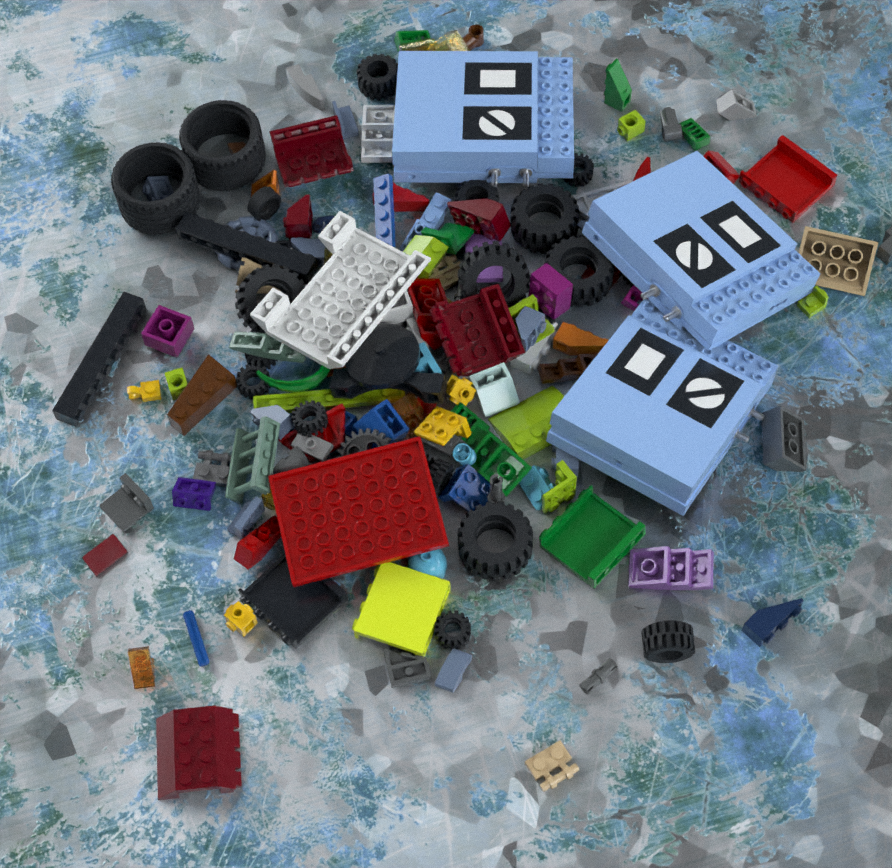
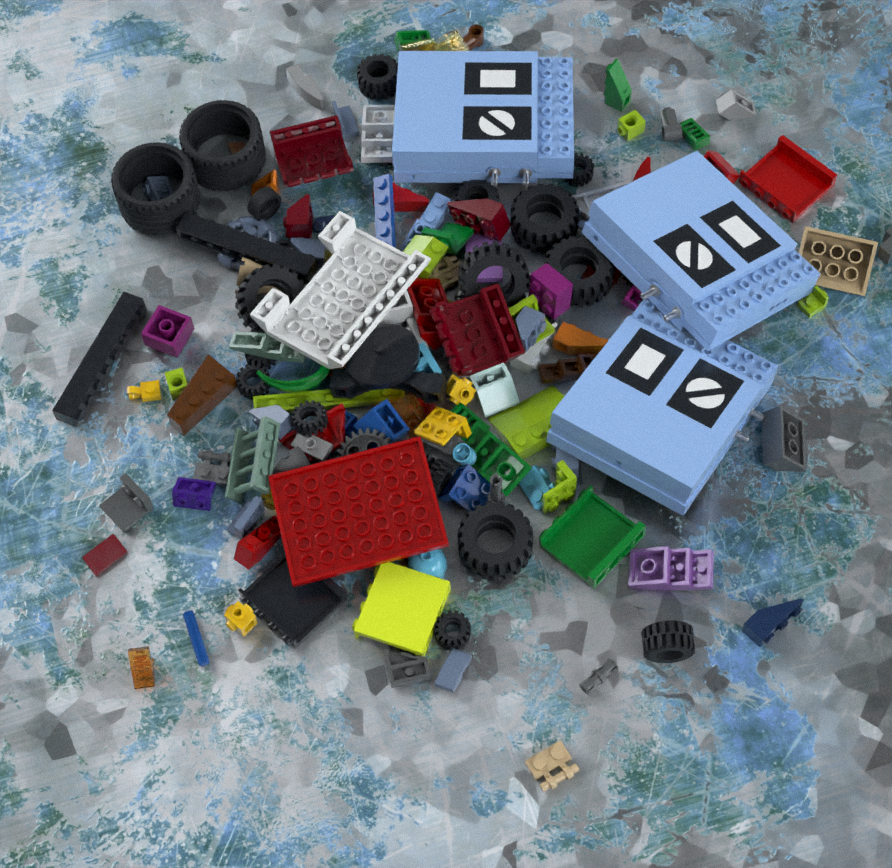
dark red slope [156,705,242,800] -> none

